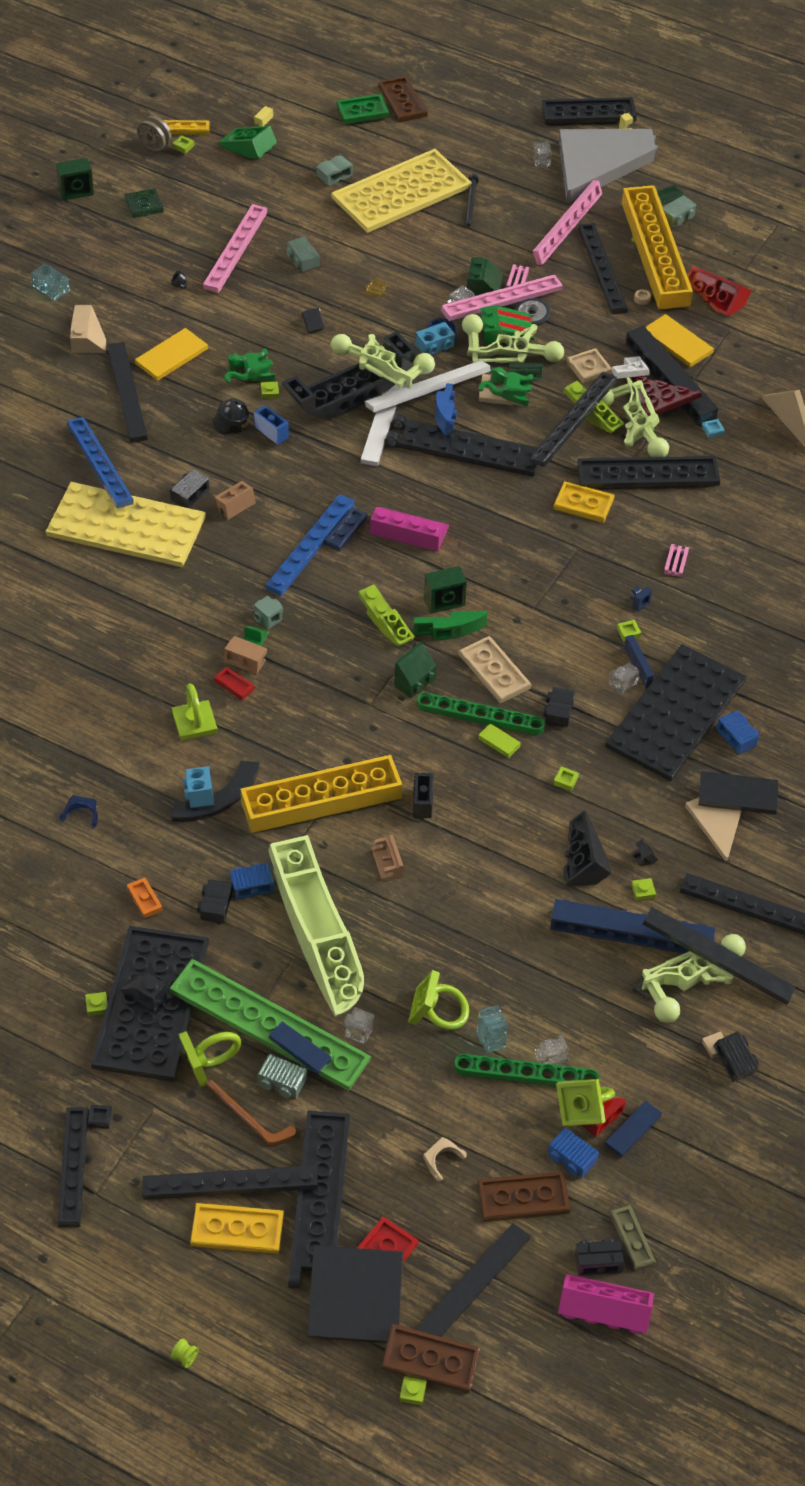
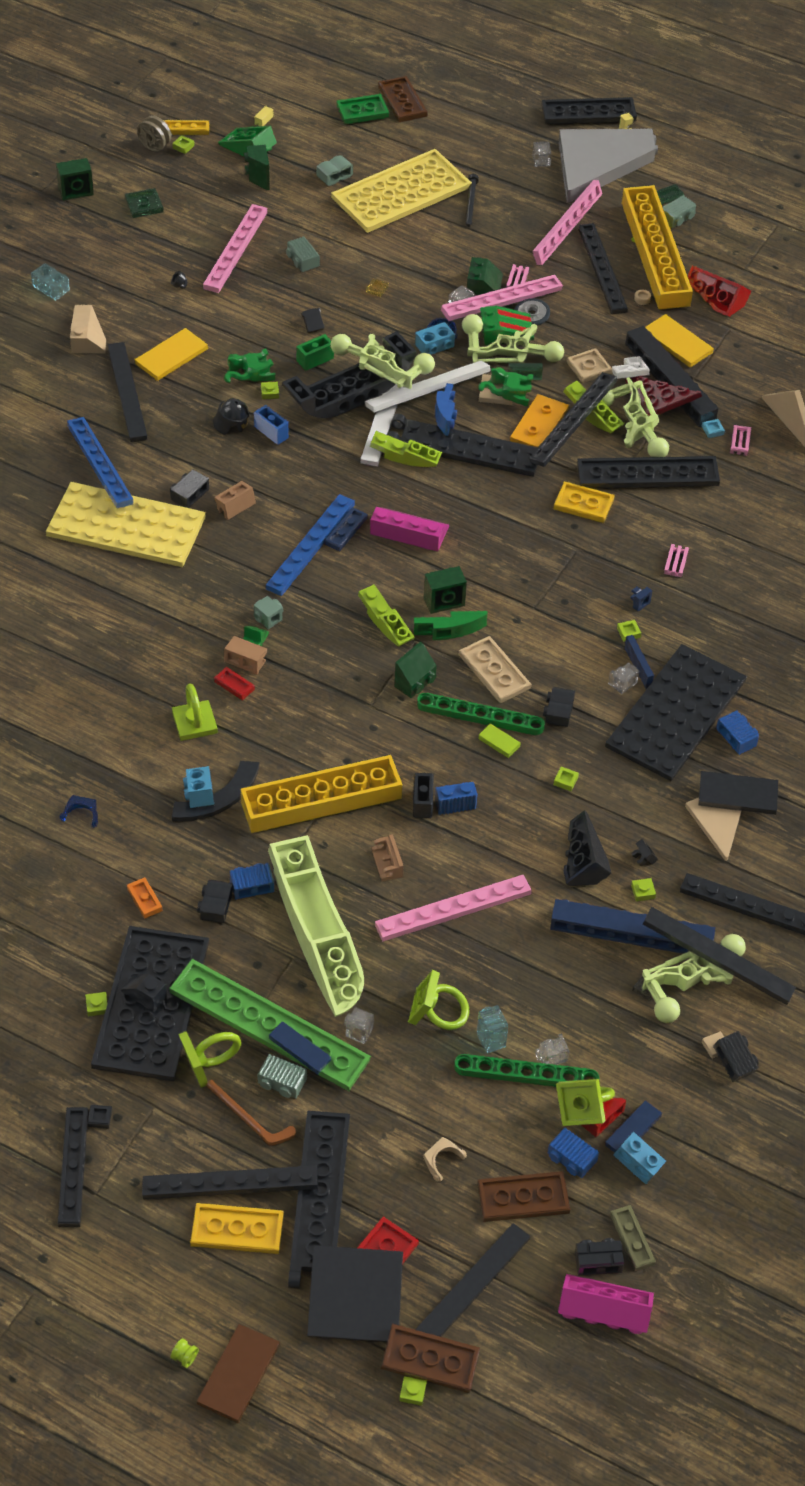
none -> reddish brown tile [197,1324,280,1423]
none -> dark green slope [244,145,270,190]
none -> green brick [296,334,334,371]
none -> lime slope [369,431,442,467]
none -> bright pink plate [375,875,531,942]
none -> blue brick [435,782,477,815]
none -> light orange plate [510,394,569,447]
none -> dark azure brick [614,1132,666,1184]
none -> bright pink tile [730,425,751,456]

